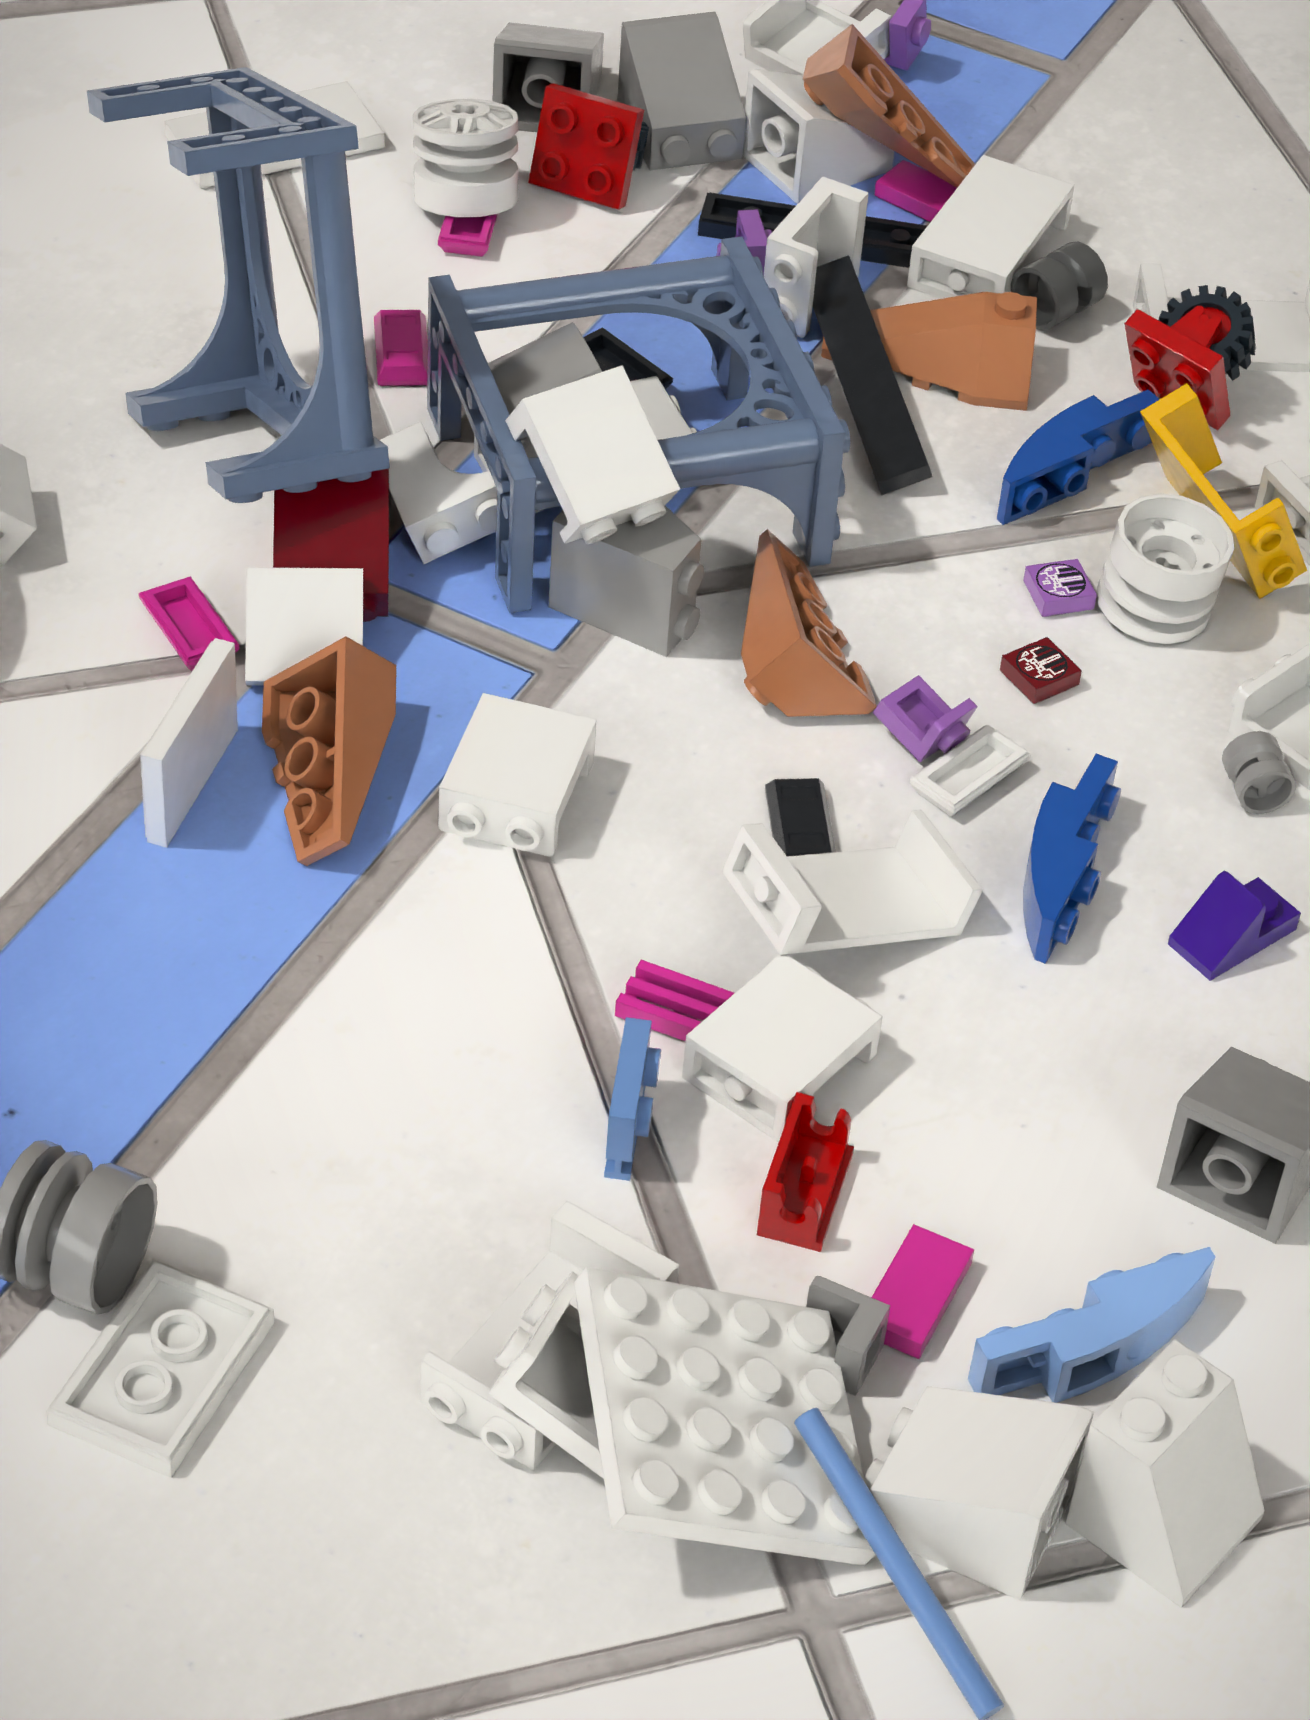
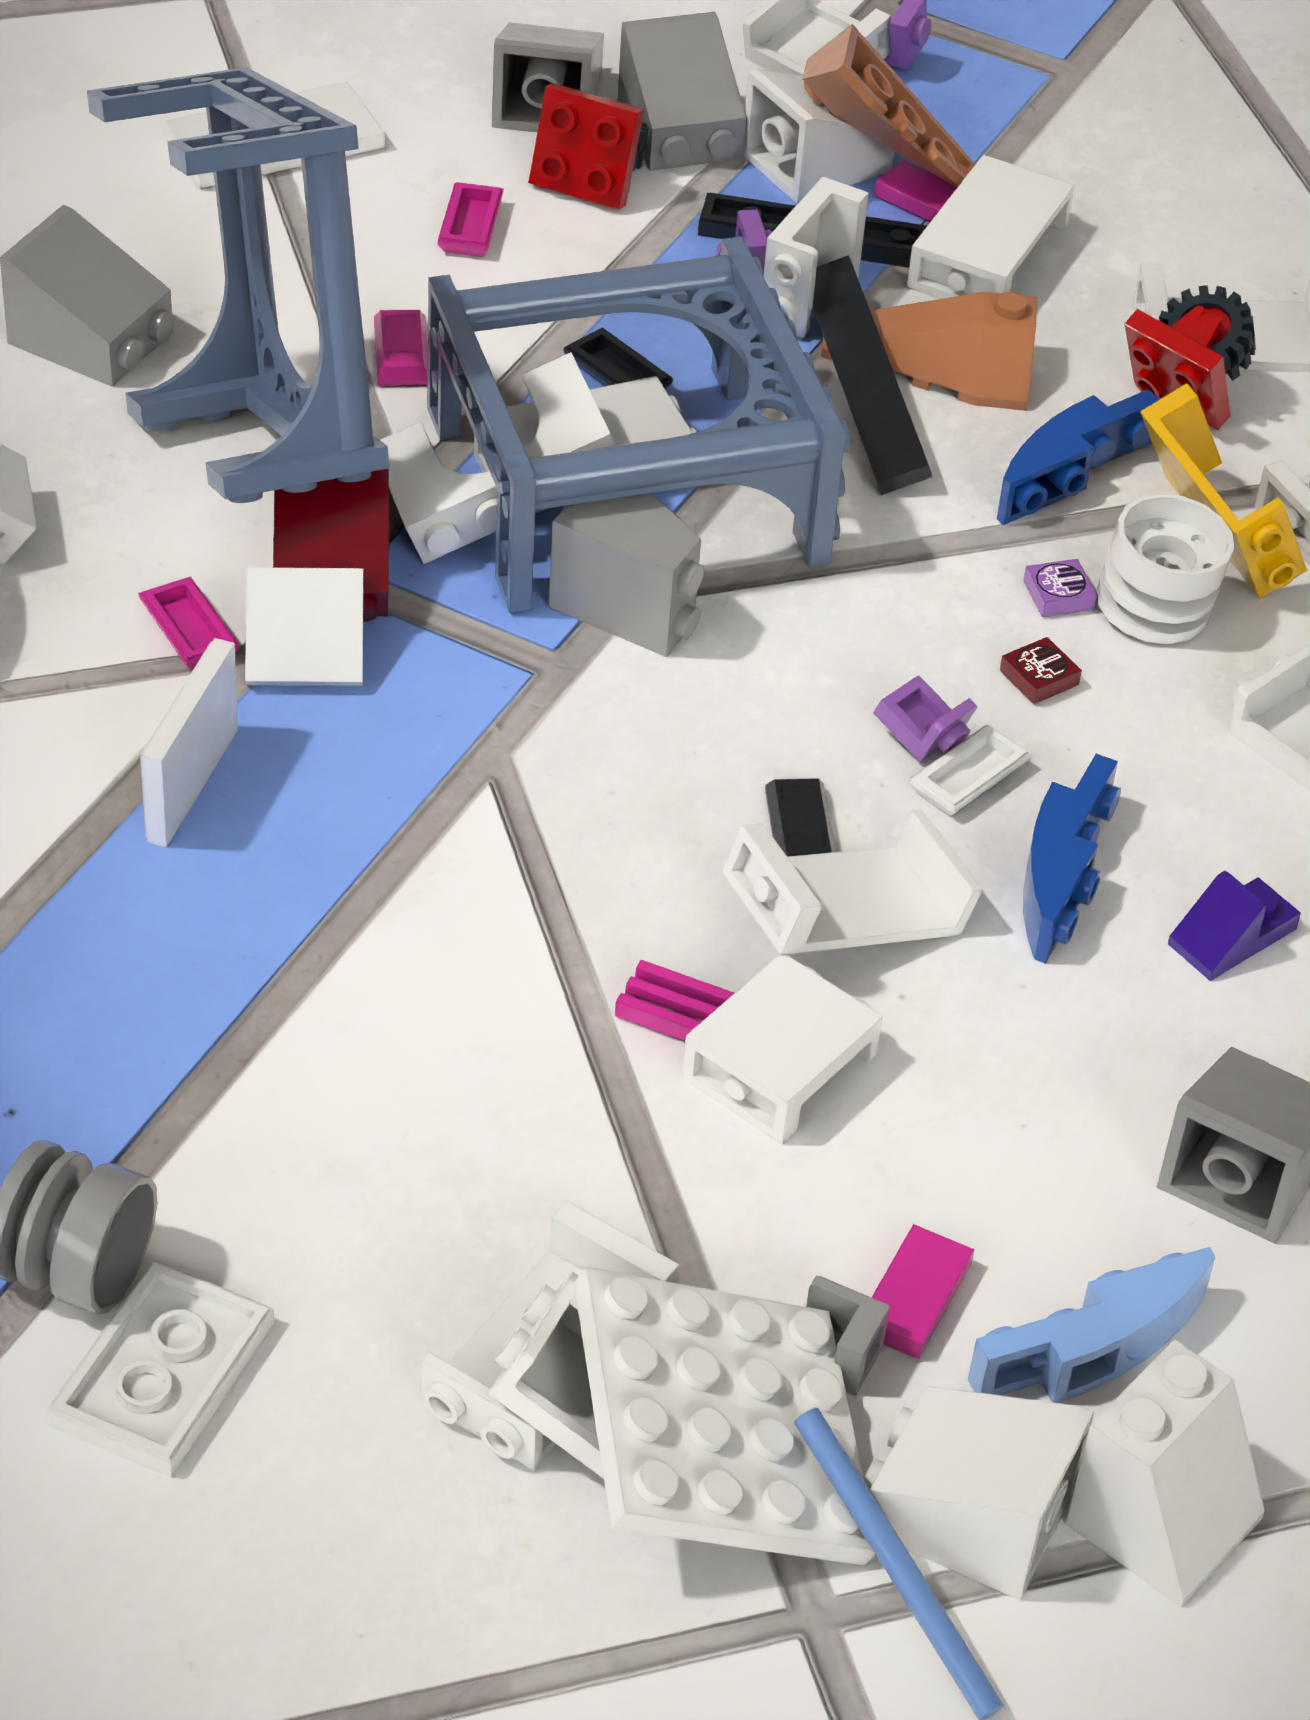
nougat wedge [262,636,396,866] -> none
white wheel [413,99,518,217] -> none
white panel [438,693,597,857] -> none
light grey slope [488,322,602,414] -> none
white panel [505,365,680,544] -> none
medium blue plate [604,1017,661,1181] -> none
nougat wedge [741,529,877,717] -> none
red hinge [757,1092,854,1252] -> none
dark grey wheel [1011,241,1108,330] -> none
light grey wheel [1222,731,1296,814] -> none
none -> light grey slope [0,205,175,387]

